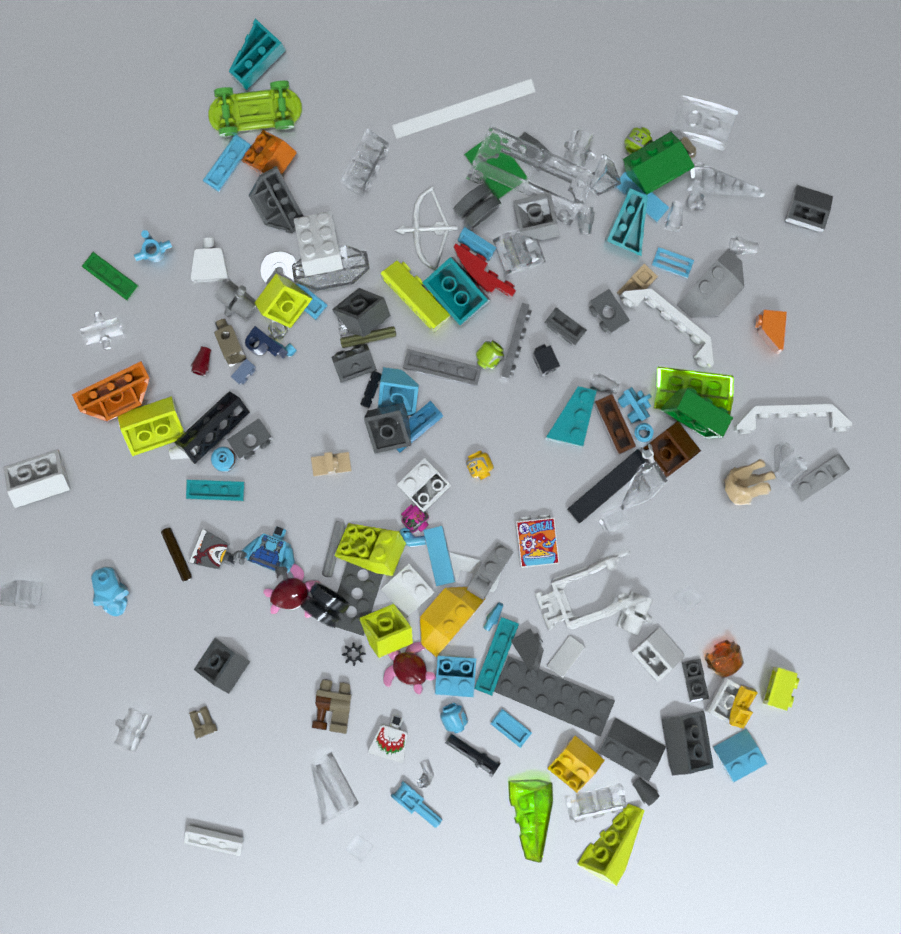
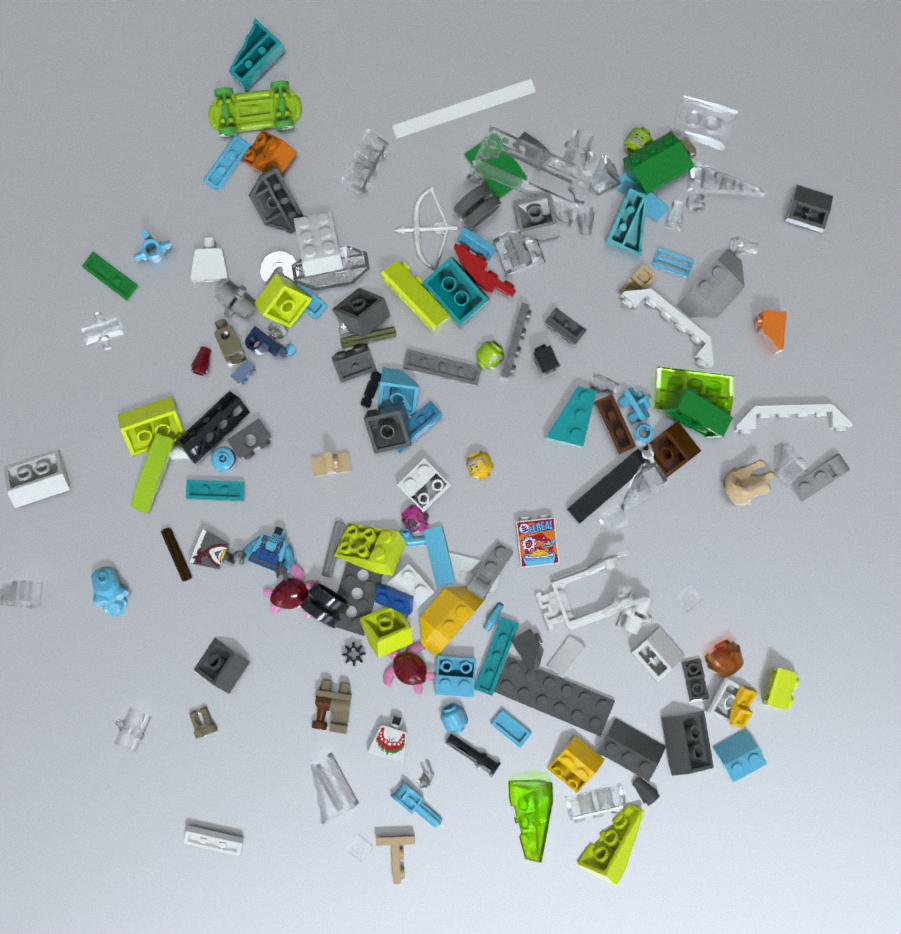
orange wedge [72,361,150,422] -> none
dark grey brick [588,289,630,335] -> none
none -> lime slope [130,432,175,514]
none -> blue plate [375,583,414,615]
none -> tan bracket [376,835,415,884]

